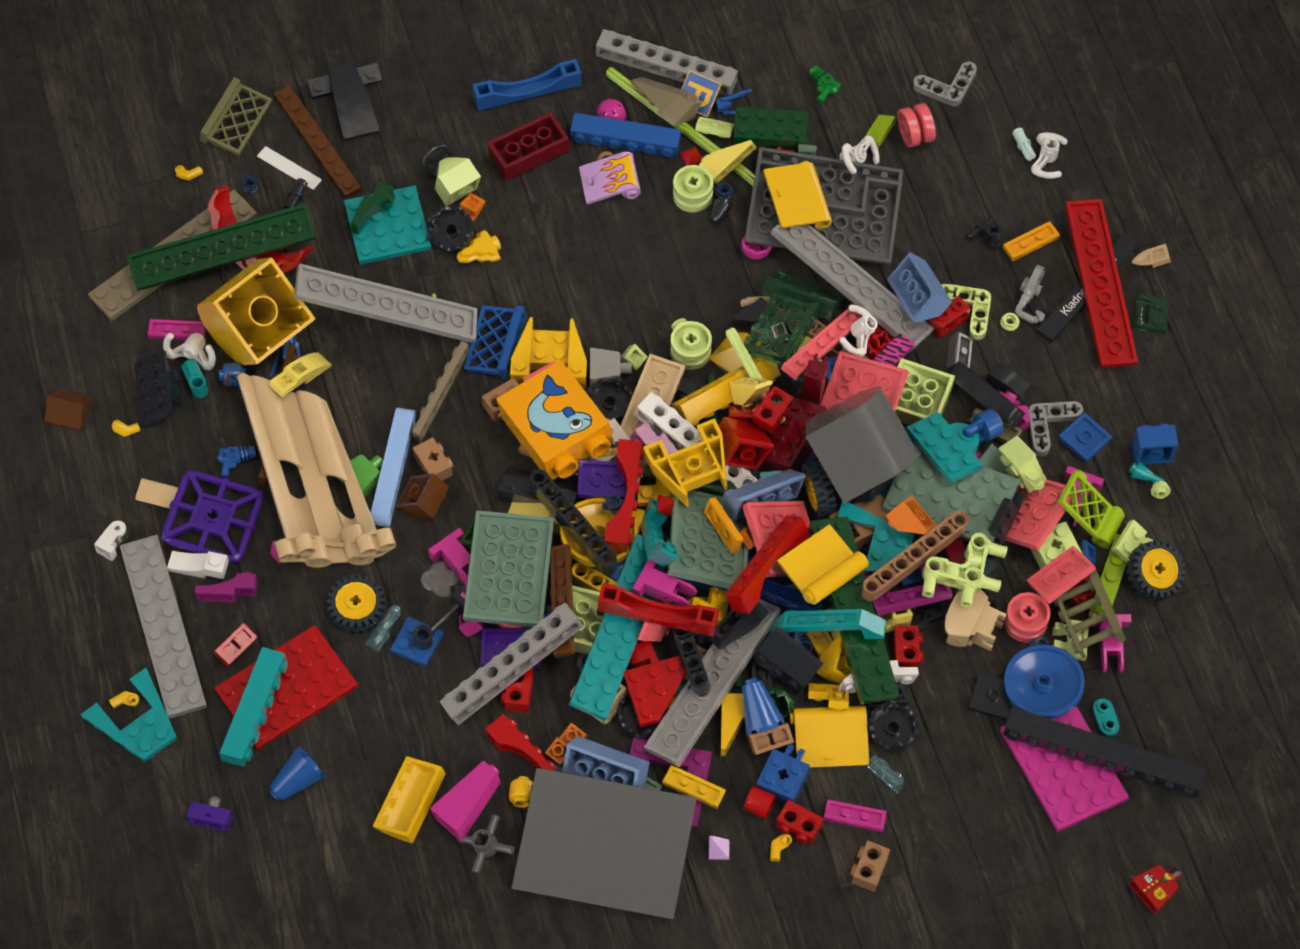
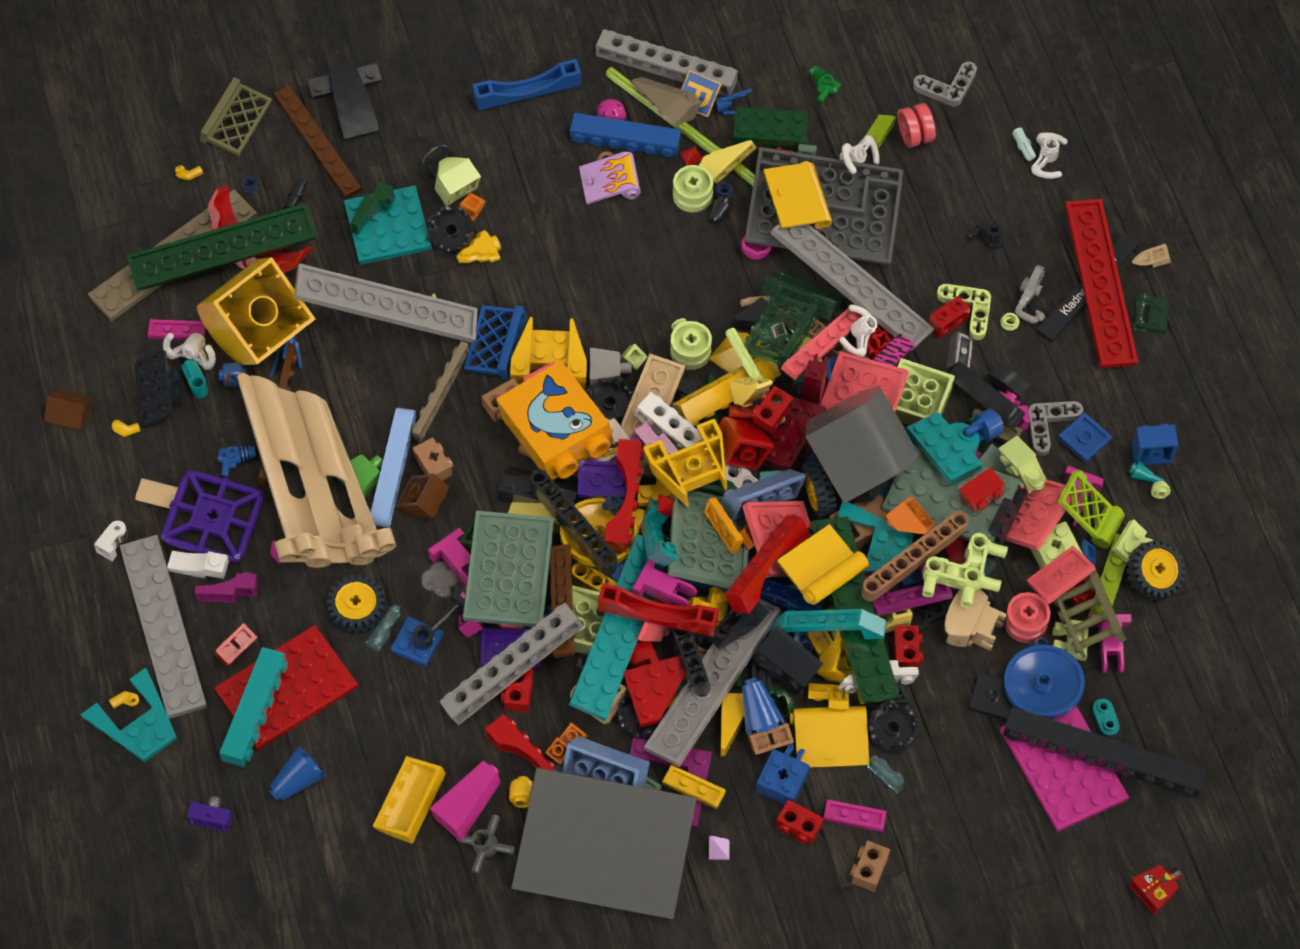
white sticker [257,146,322,190] -> none
light yellow slope [269,352,332,397] -> none
dark red brick [488,112,569,180] -> none
yellowish green plate [695,116,734,138] -> none
red piece [743,786,776,819] -> none
yellow arm [770,834,792,862] -> none
medium blue slope [887,252,952,323] -> none
light orange plate [1003,221,1060,261] -> none
none -> red brick [959,467,1005,513]

